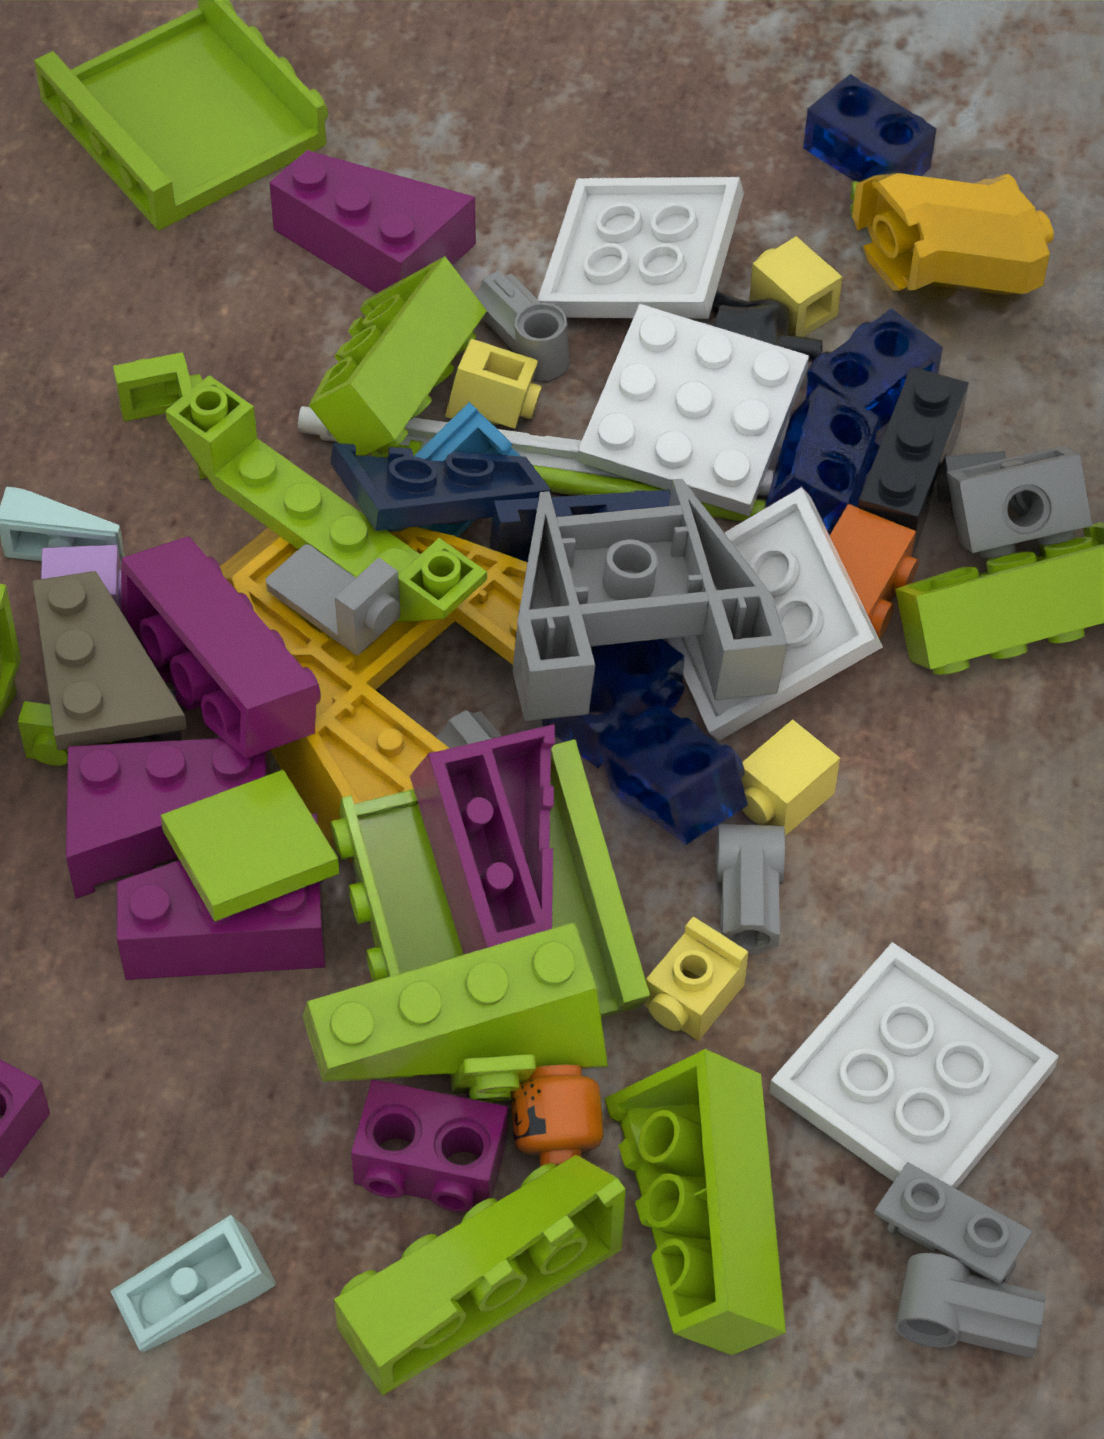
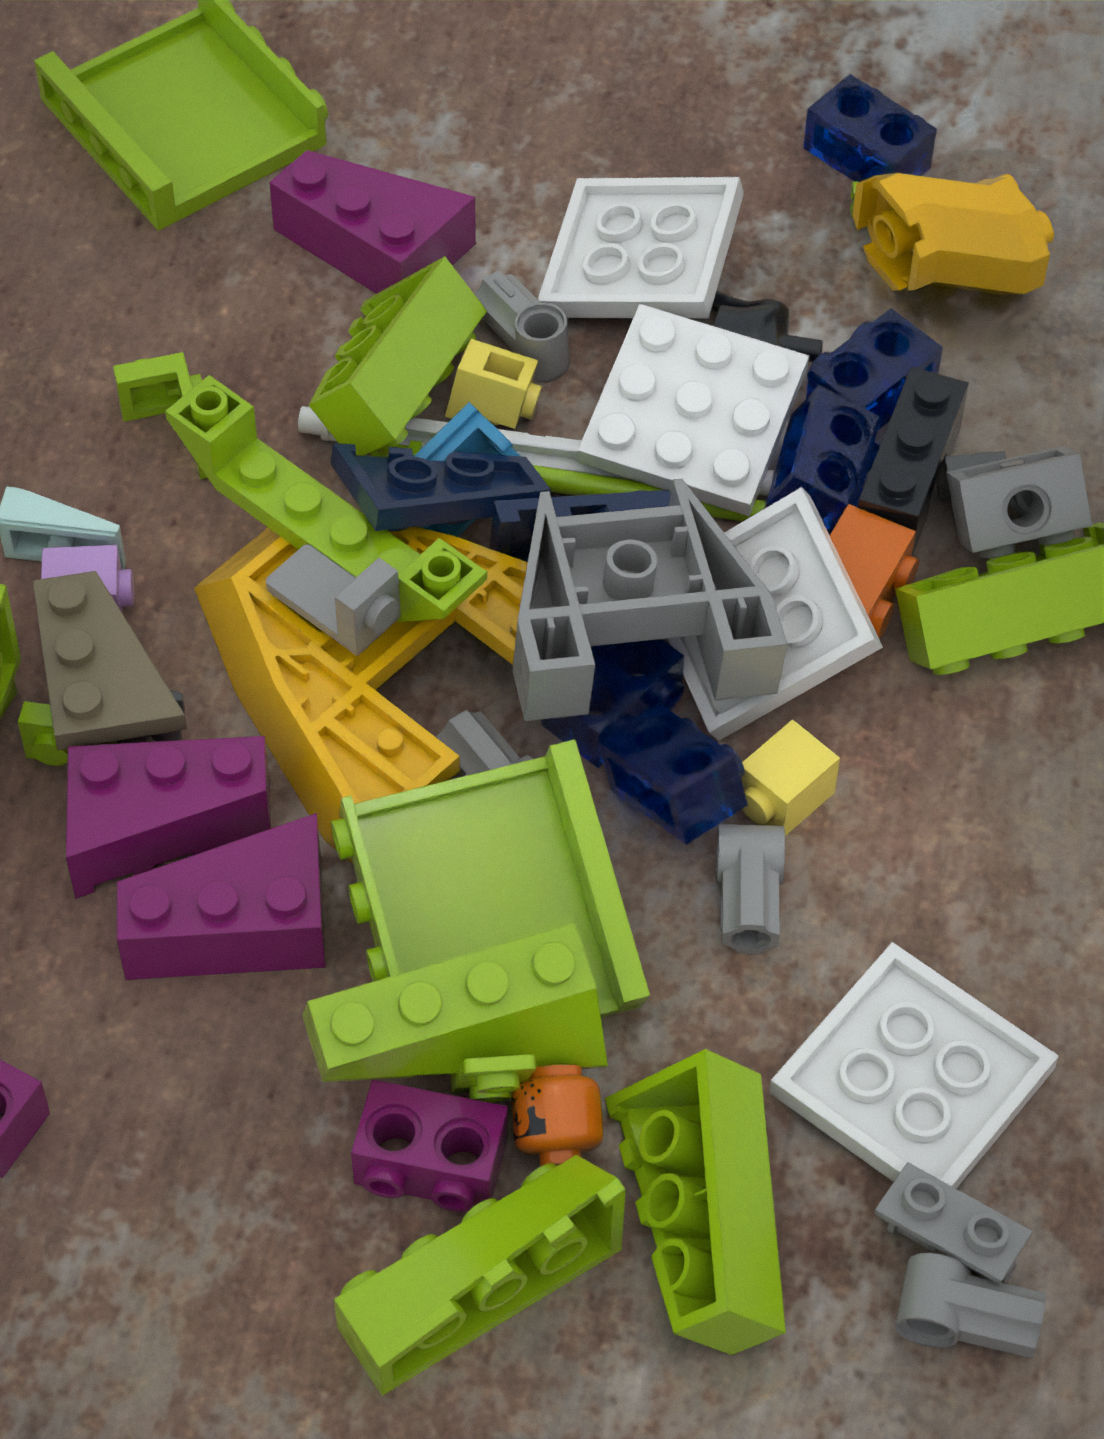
light aqua slope [111,1215,277,1353] -> none
magenta wedge [121,536,321,759] -> none
lime tile [161,769,339,922] -> none
magenta wedge [410,724,555,955] -> none
light yellow brick [644,916,749,1041] -> none
light yellow brick [749,236,842,337] -> none

